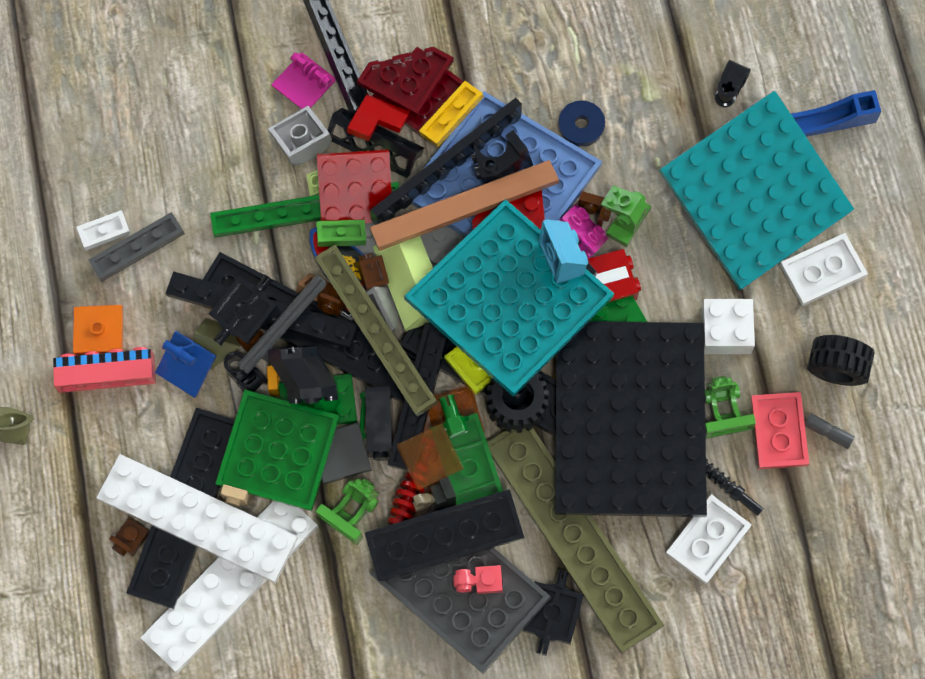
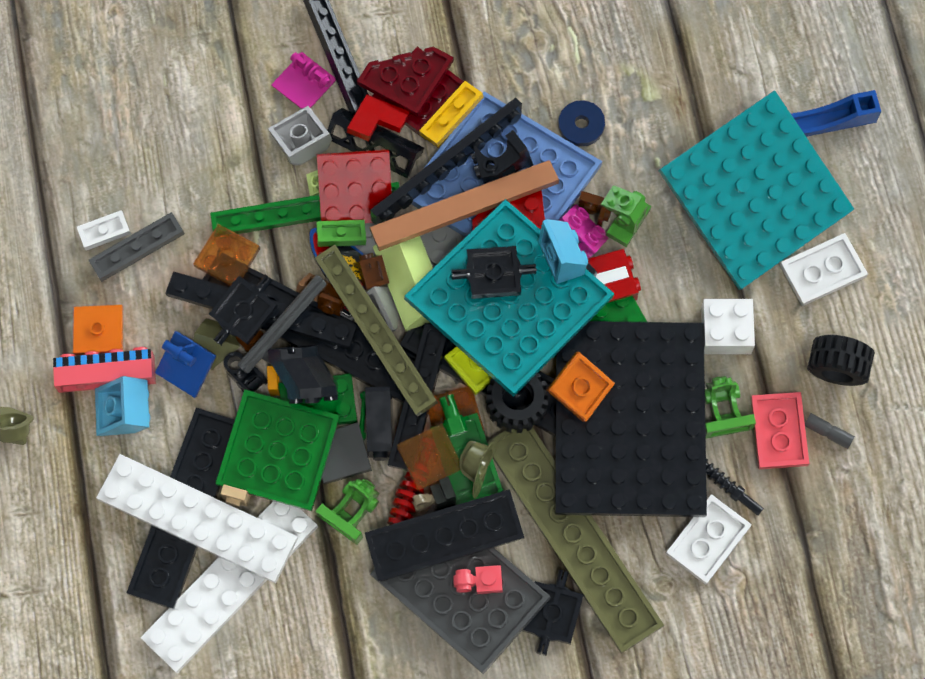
reddish brown bracket [109,518,149,557] -> none
black piece [714,60,751,107] -> none
none -> medium azure slope [95,376,150,436]
none -> clear orange plate [193,224,260,286]
none -> black plate [451,246,536,299]
none -> olive piece [459,441,497,498]
none -> orange plate [547,352,615,422]

